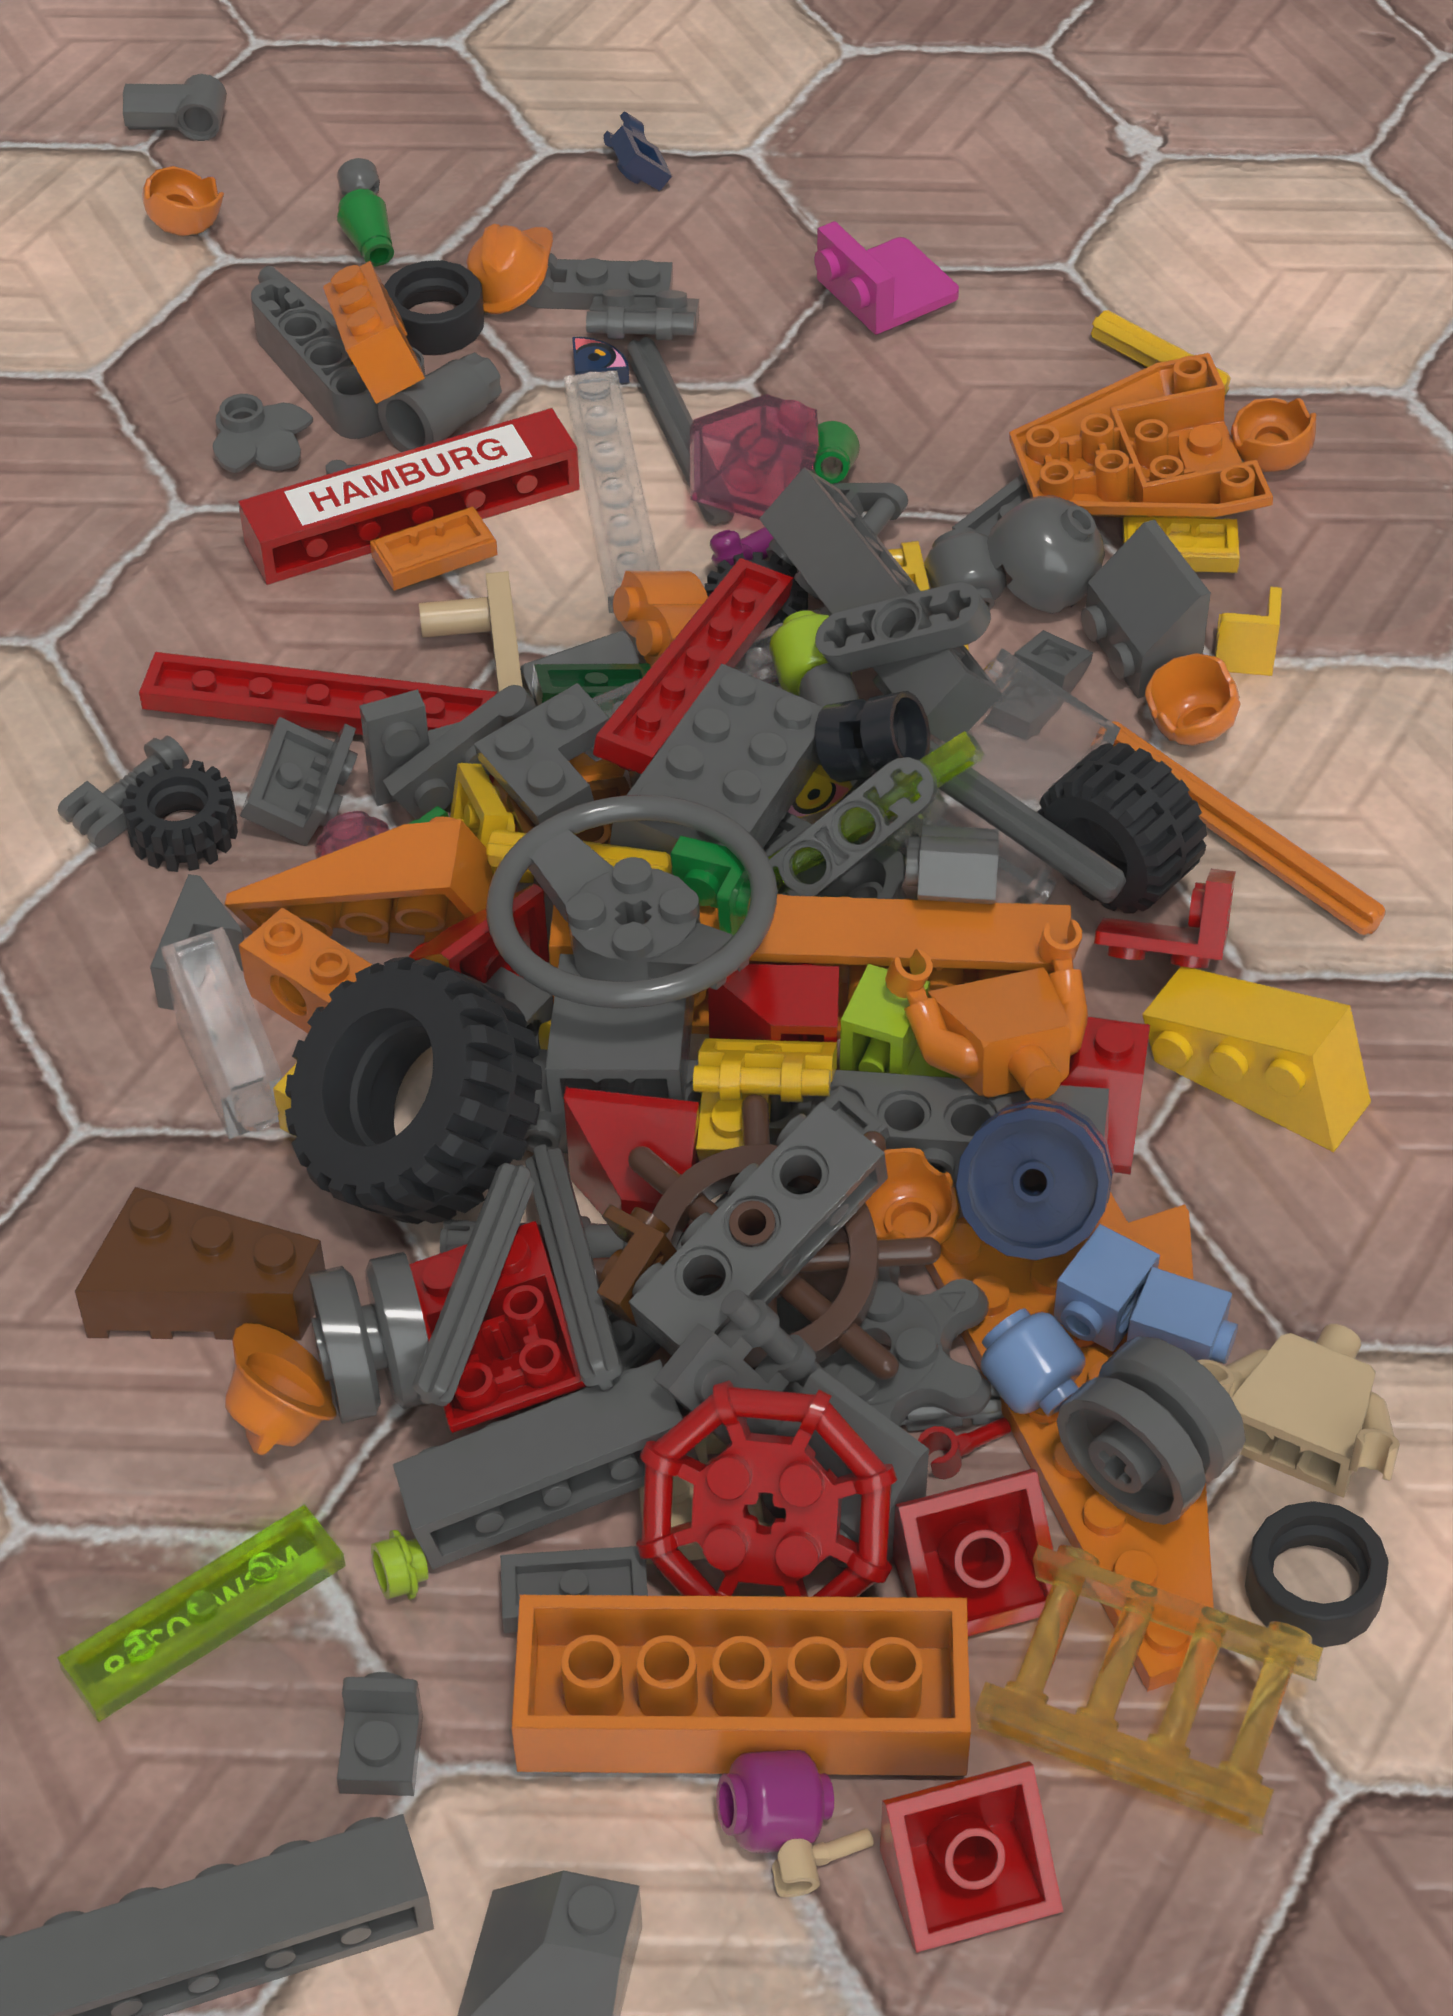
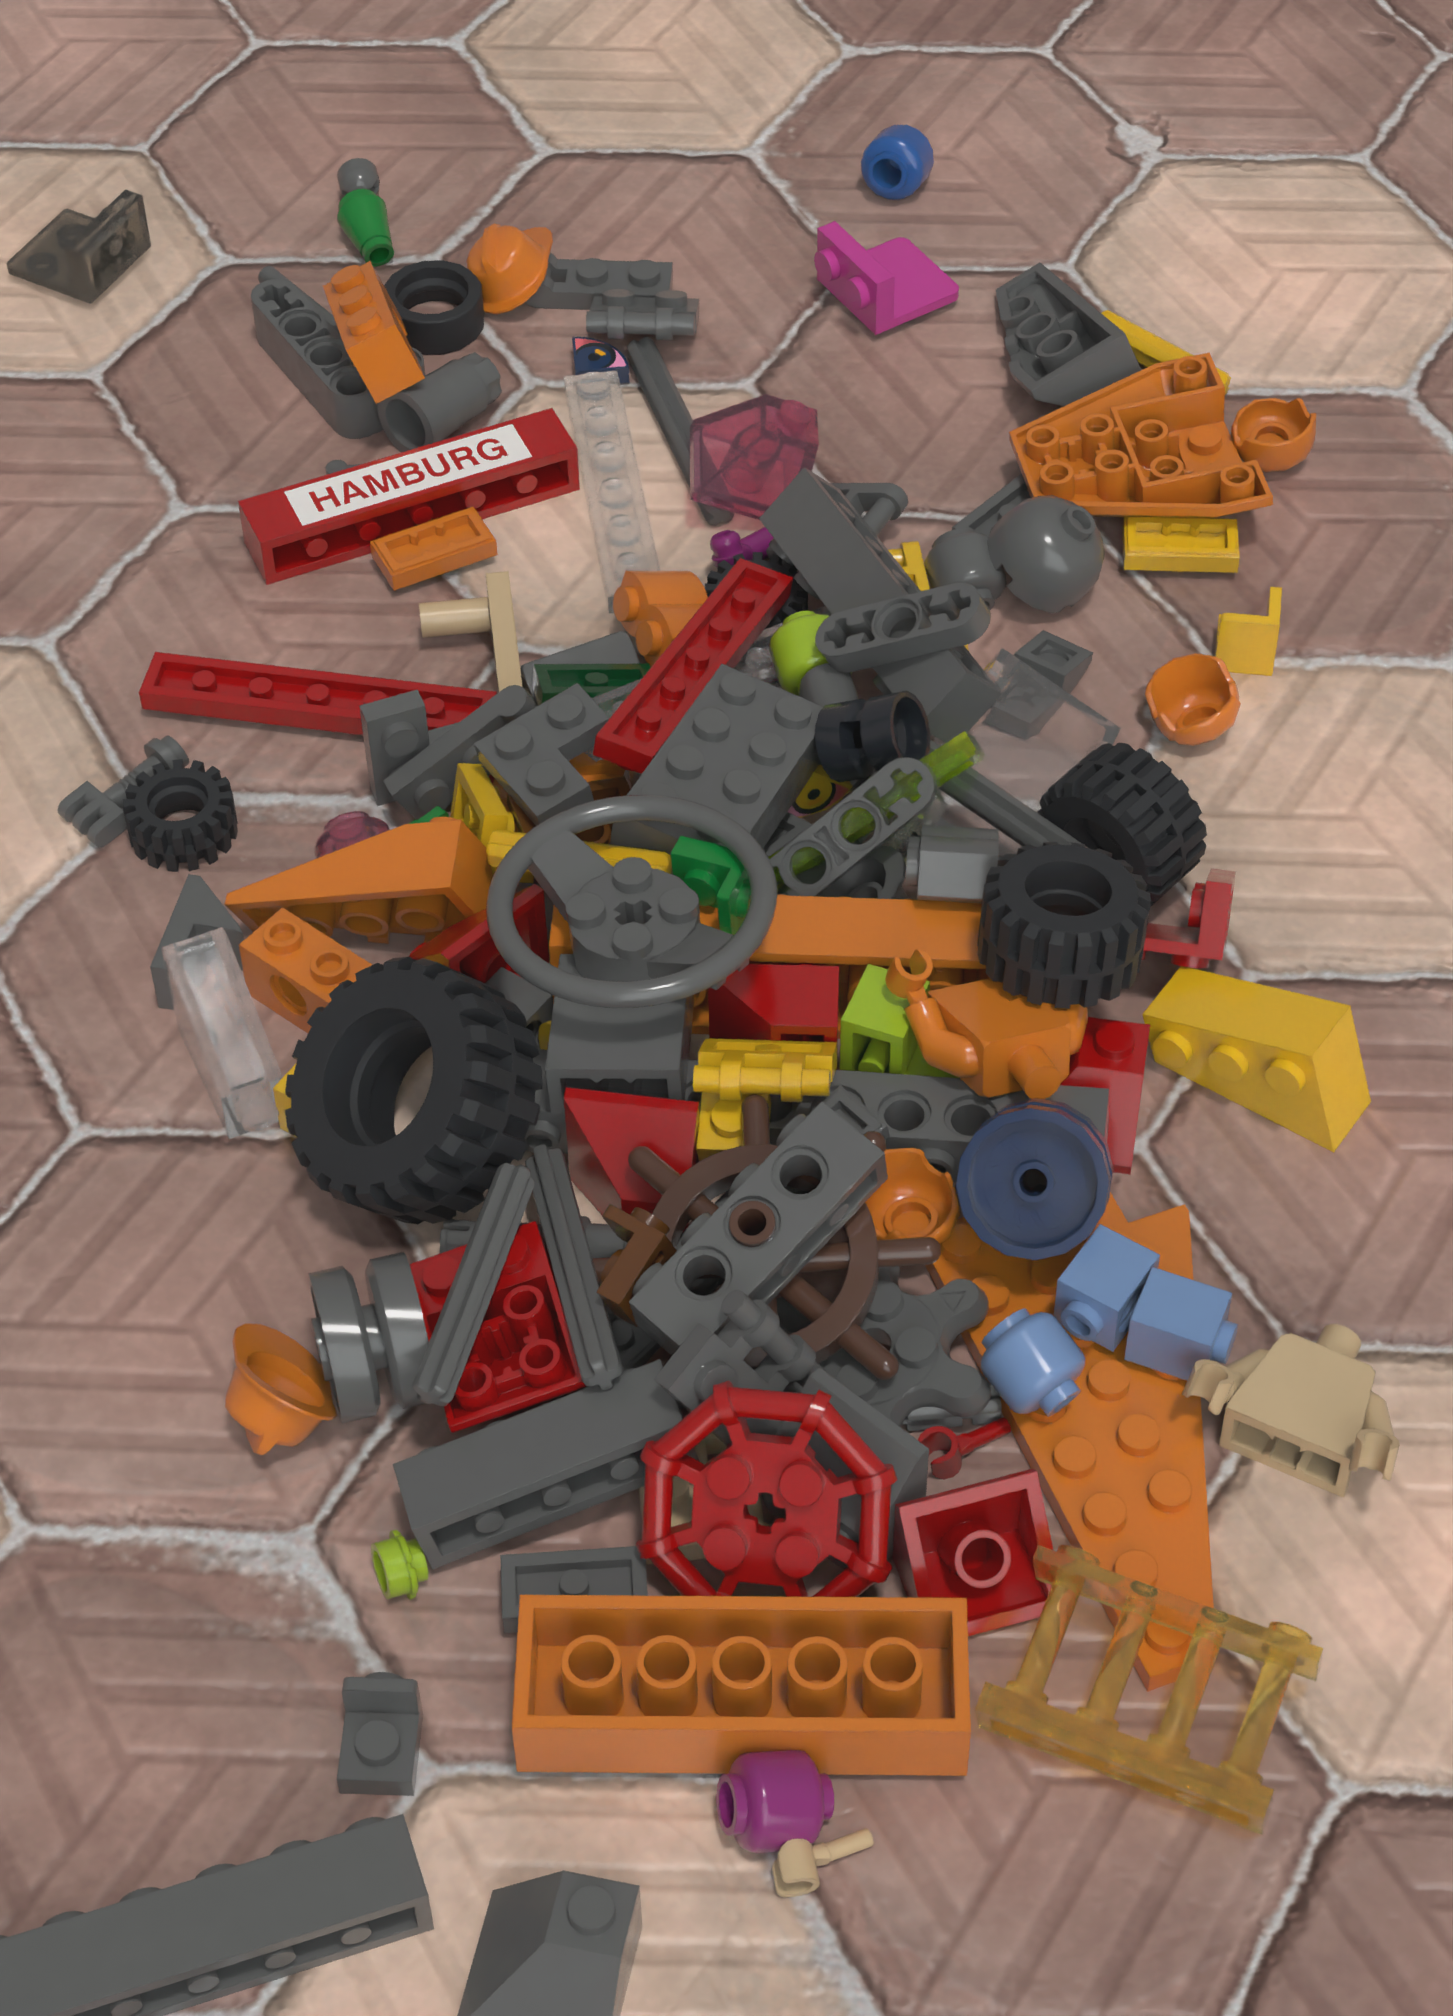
clear neon green tile [57,1504,346,1723] -> none
reddish brown wedge [75,1187,325,1340] -> none
dark grey piece [123,74,227,141] -> none
orange hair [142,166,224,237] -> none
dark grey plate [212,394,313,473] -> none
dark grey bracket [240,717,358,846] -> none
dark blue plate [603,111,672,191] -> none
green cone [805,421,860,484] -> none
red slope [880,1761,1063,1952] -> none
dark grey wheel [1056,1336,1246,1525] -> none
dark grey slope [1081,519,1211,698] -> none
orange axle [1093,721,1386,935] -> none
black tyre [1245,1501,1389,1648] -> none
none -> clear smoke bracket [6,189,151,304]
none -> blue head [861,125,934,200]
none -> black tyre [977,841,1151,1009]
none -> dark grey wedge [996,262,1141,406]

